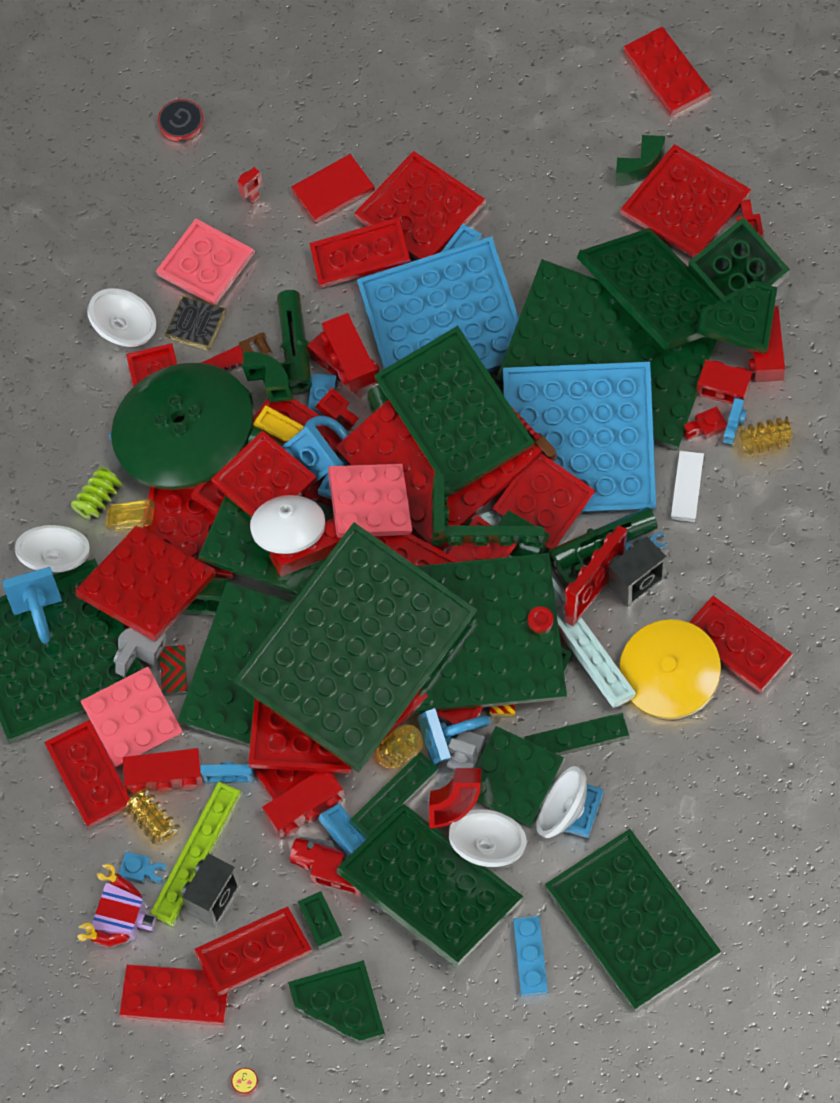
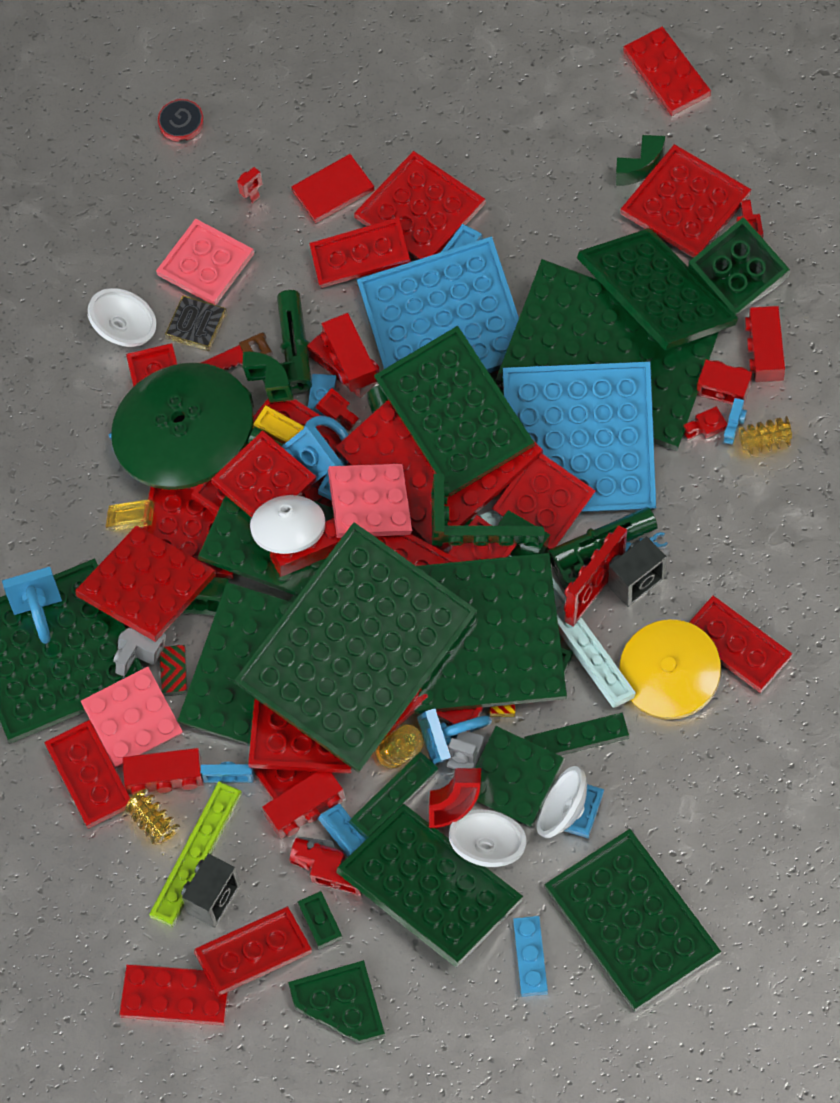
white dish [15,525,90,573] -> none
lime piece [71,466,123,520] -> none
torso [77,864,157,948] -> none
dark azure plate [119,852,167,885] -> none
light yellow tile [231,1068,259,1096] -> none
reddish brown piece [510,405,557,461] -> none
red tile [528,607,554,633] -> none
white tile [671,451,704,523] -> none
dark green plate [696,281,777,354] -> none

